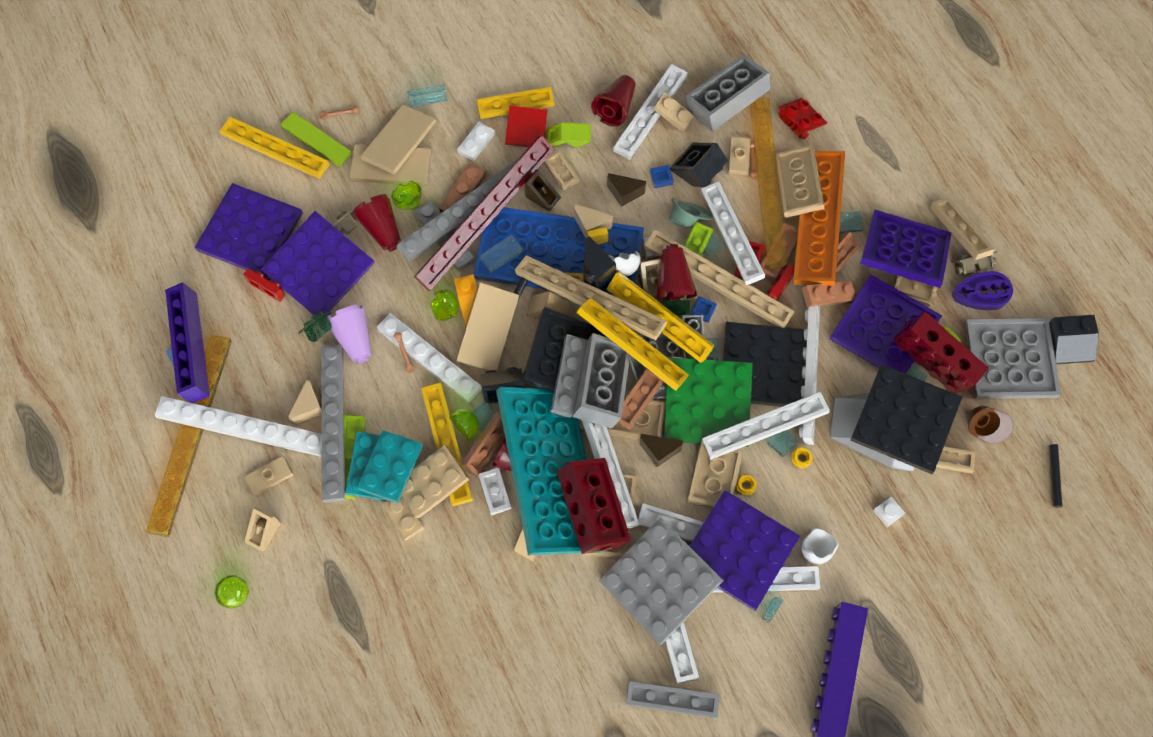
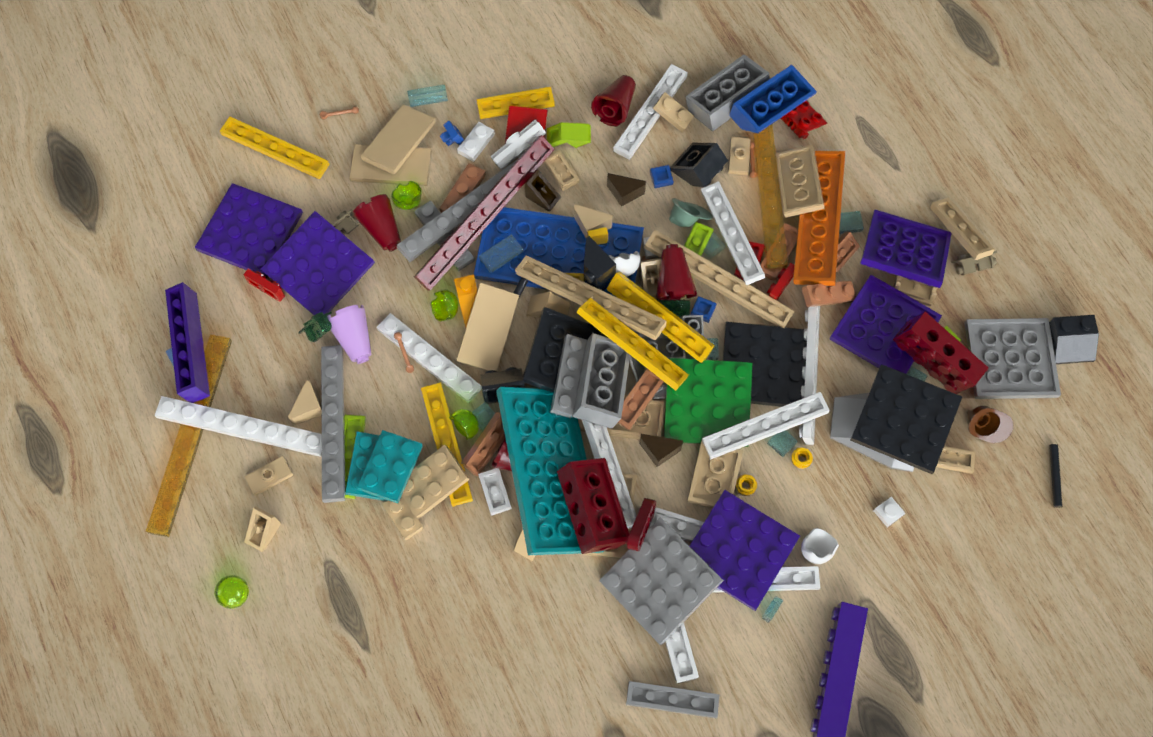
lime tile [280,112,352,167] -> none
dark purple piece [952,271,1013,310] -> none
none -> blue tile [440,121,465,146]
none -> white piece [490,120,546,170]
none -> dark red beam [627,498,656,552]
none -> blue slope [729,65,817,133]

